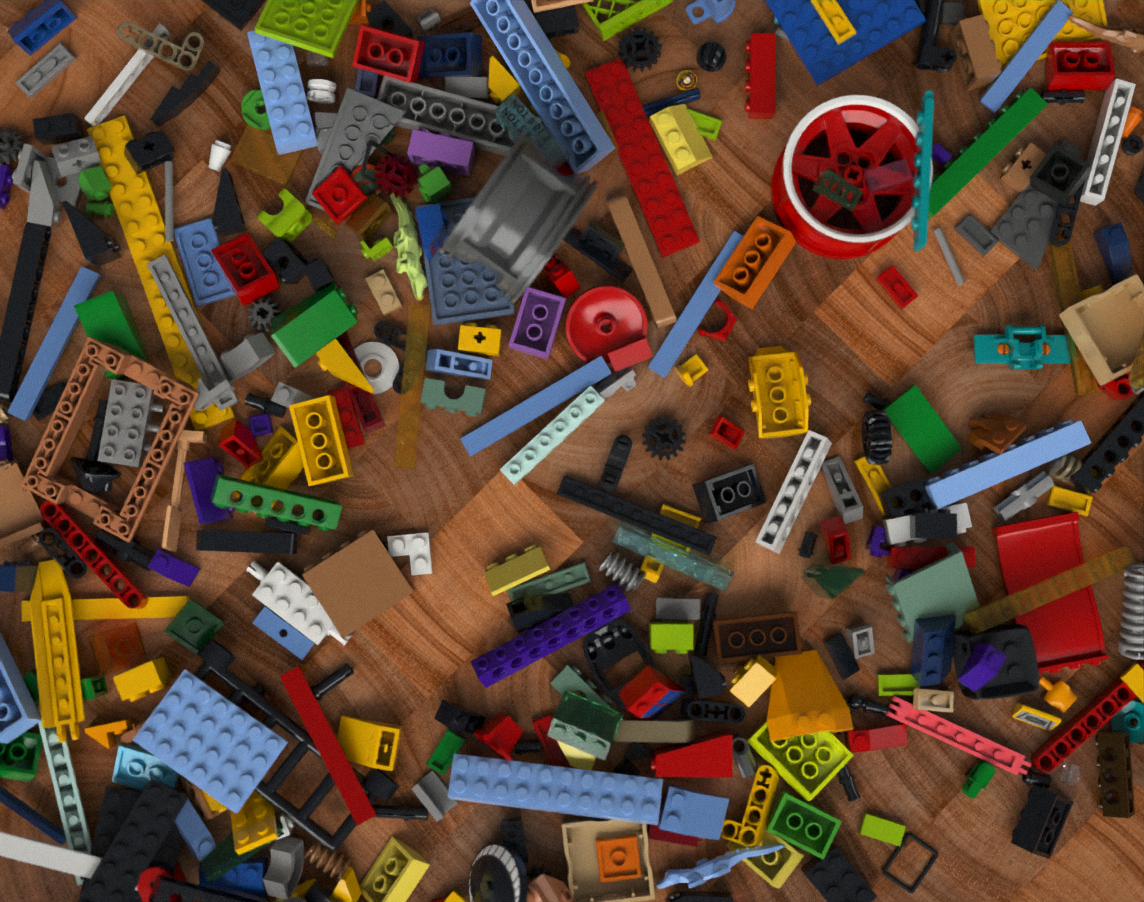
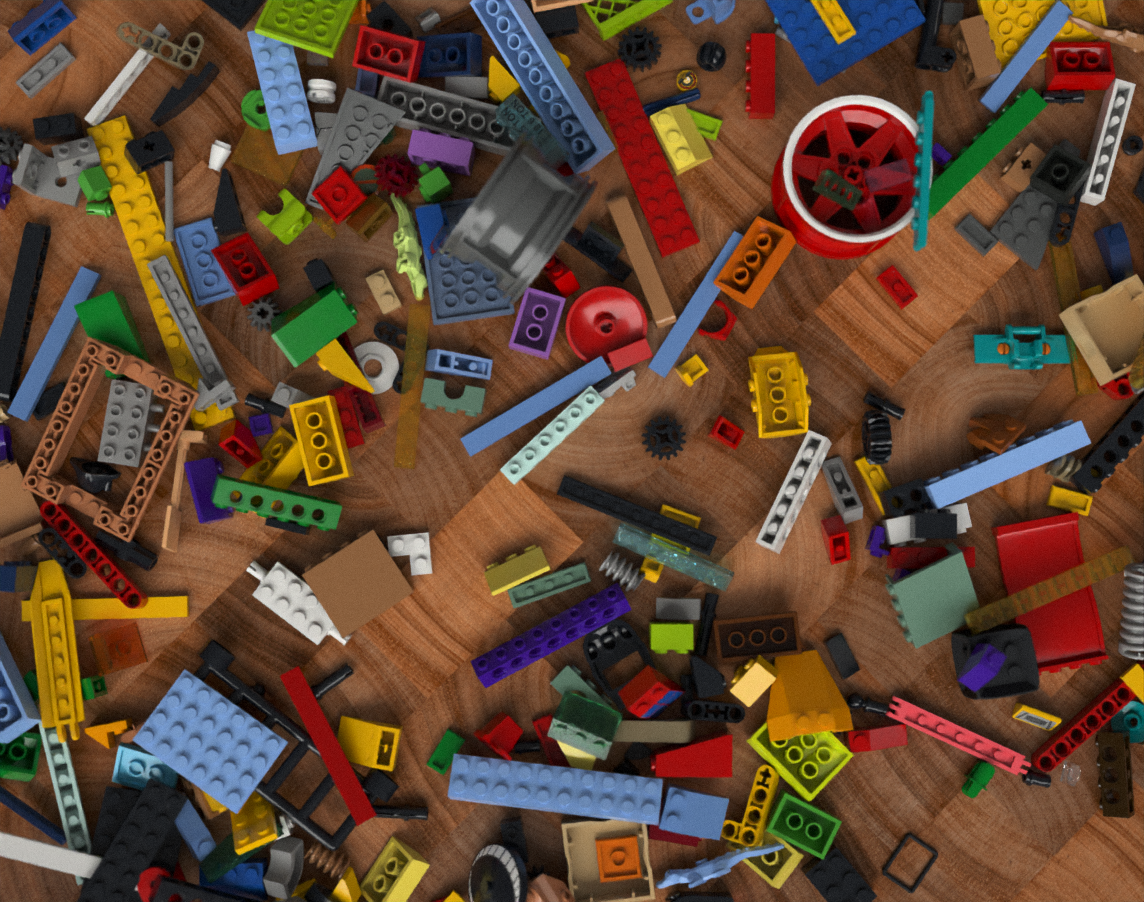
light grey slope [27,160,62,226] -> none
black slope [62,201,121,267] -> none
black pin [86,399,108,462] -> none
yellow brick [113,657,173,702] -> none
dark purple slope [148,549,200,587] -> none
dark green plate [164,597,224,655] -> none
black beam [196,530,298,554] -> none
light grey brick [219,332,275,382] -> none
medium blue tile [253,606,315,660] -> none
black brick [262,237,308,284] -> none
lime bracket [360,237,394,262] -> none
black piece [361,140,393,190] -> none
light grey panel [411,770,458,822] -> none
black slope [434,700,486,736] -> none
yellow brick [458,323,502,356] -> none
black slope [506,593,574,633] -> none
black piece [600,435,632,492] -> none
black slope [692,464,766,523] -> none
dark grey piece [732,734,758,778] -> none
black pin [798,531,818,559] -> none
clear green slope [802,564,865,600] -> none
black pin [838,763,861,802] -> none
light grey slope [845,622,875,659] -> none
lime tile [859,812,906,846] -> none
lime tile [877,674,920,696] -> none
green tile [882,384,963,474] -> none
dark blue slope [910,615,956,686] -> none
tan plate [913,688,954,713] -> none
light grey bar [933,227,965,286] -> none
light grey piece [993,471,1054,522] -> none
black slope [1010,785,1074,859] -> none
light orange piece [1039,676,1078,713] -> none
orange cone [1122,106,1143,139] -> none

